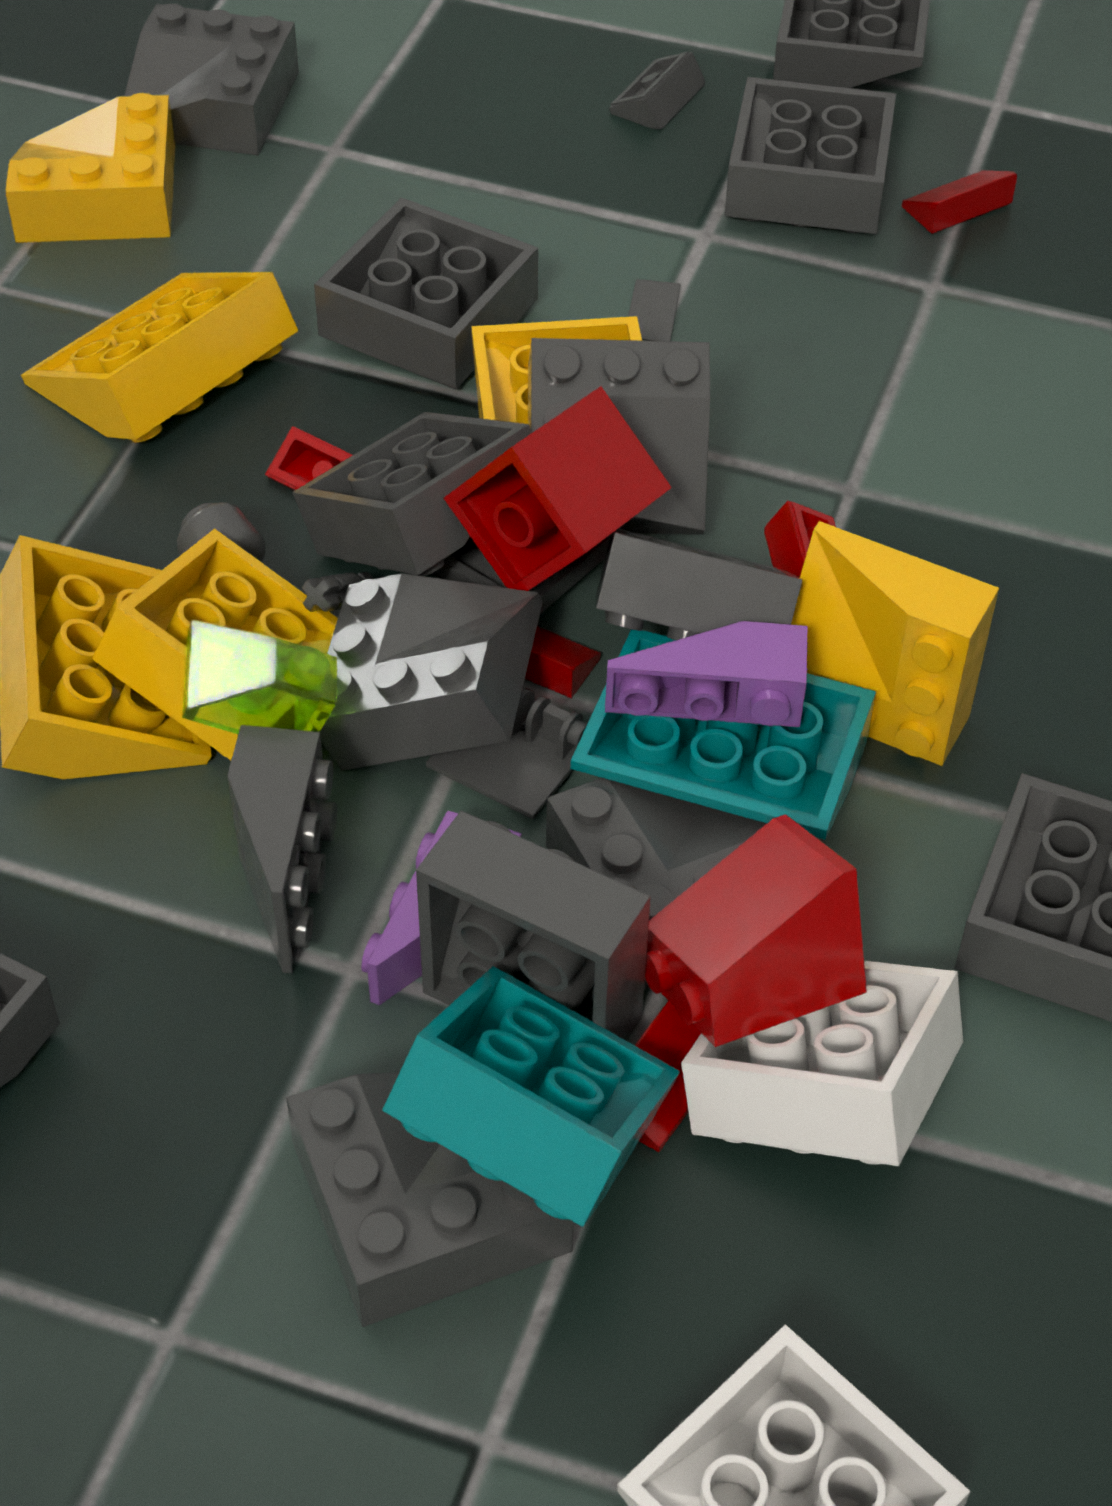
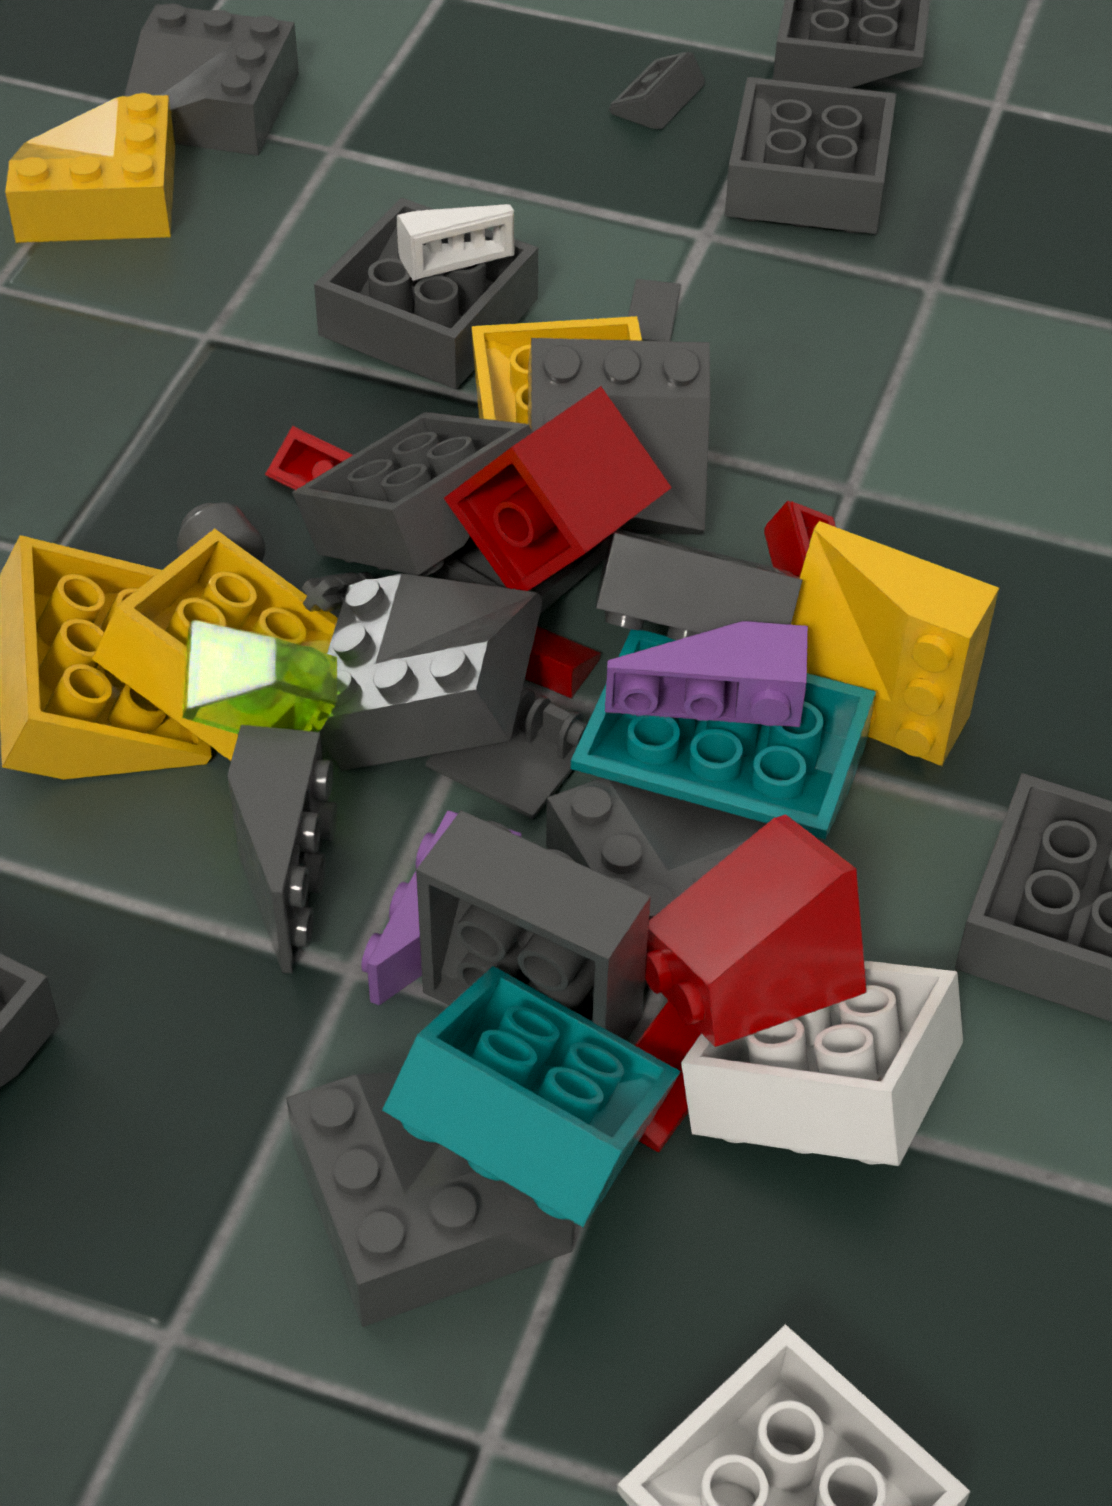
yellow slope [21,272,299,443] -> none
red slope [902,170,1017,234] -> none
none -> white slope [396,204,514,281]

